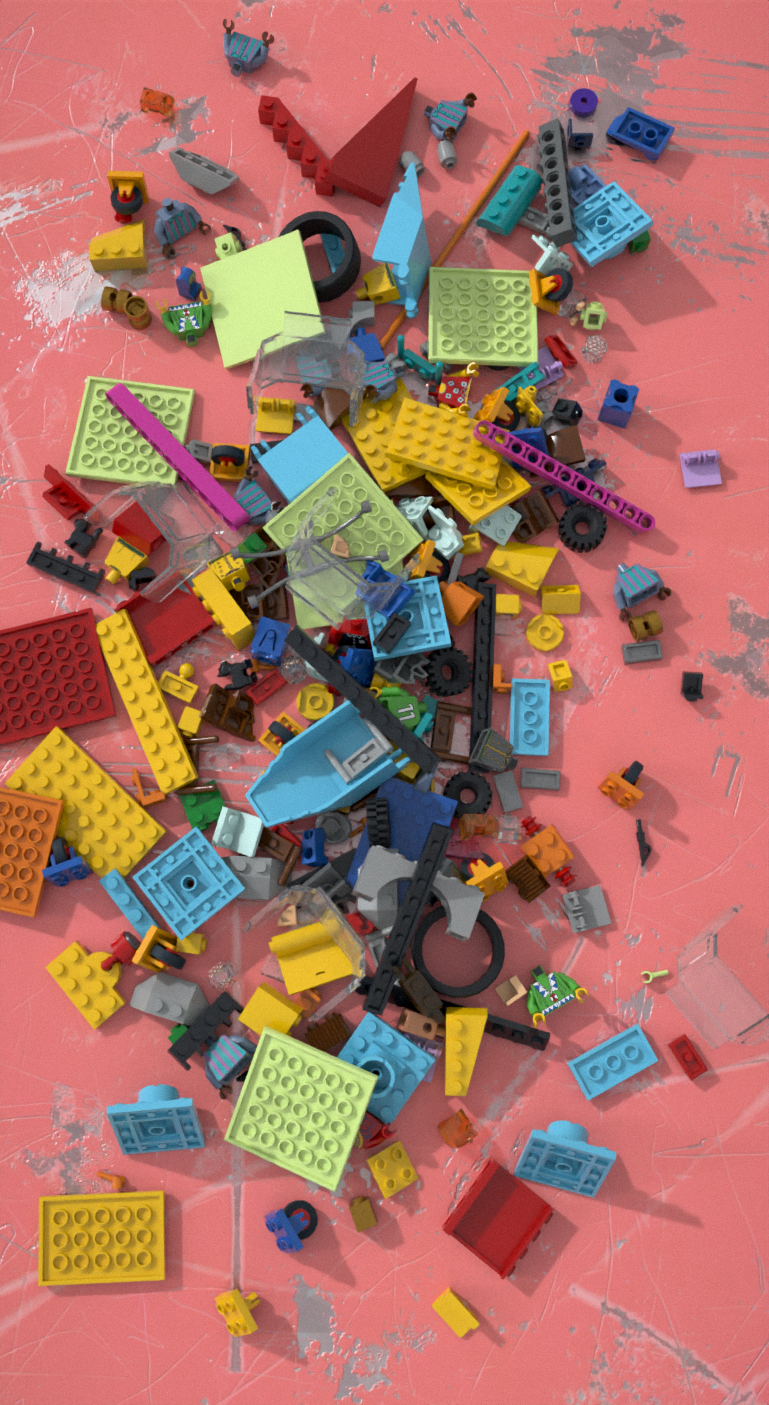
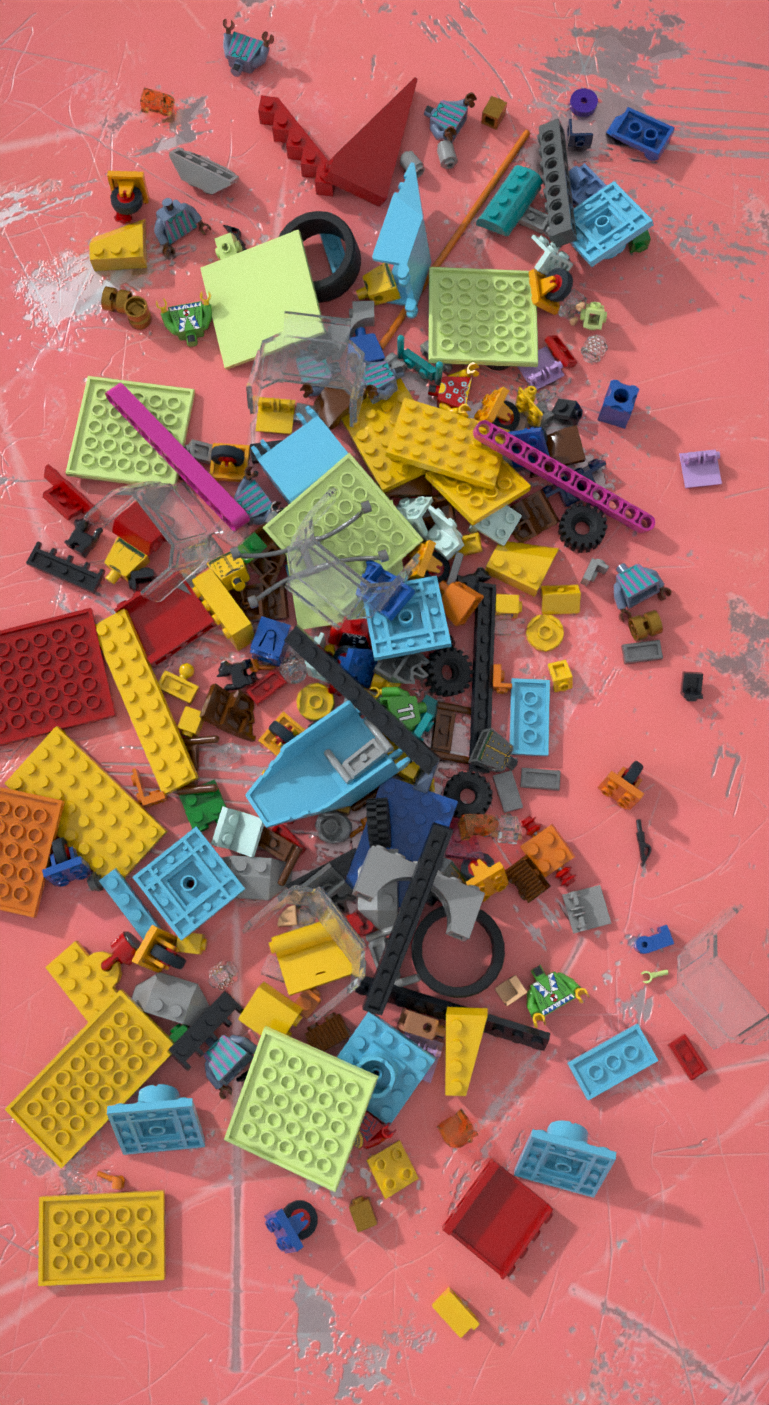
blue leg [176,267,202,301] -> none
yellow plate [214,1289,260,1337] -> none
blue leg [302,827,328,867] -> none
light nougat tile [330,534,350,558] -> none
black plate [372,613,411,655] -> none
dark brown hinge [392,958,446,1024] -> none
teal plate [496,362,546,402] -> none
none -> yellow plate [5,989,174,1169]
none -> dark grey plate [87,872,104,892]
none -> pearl gold brick [481,96,507,130]
none -> light grey bracket [580,558,609,586]
none -> blue leg [634,925,674,954]

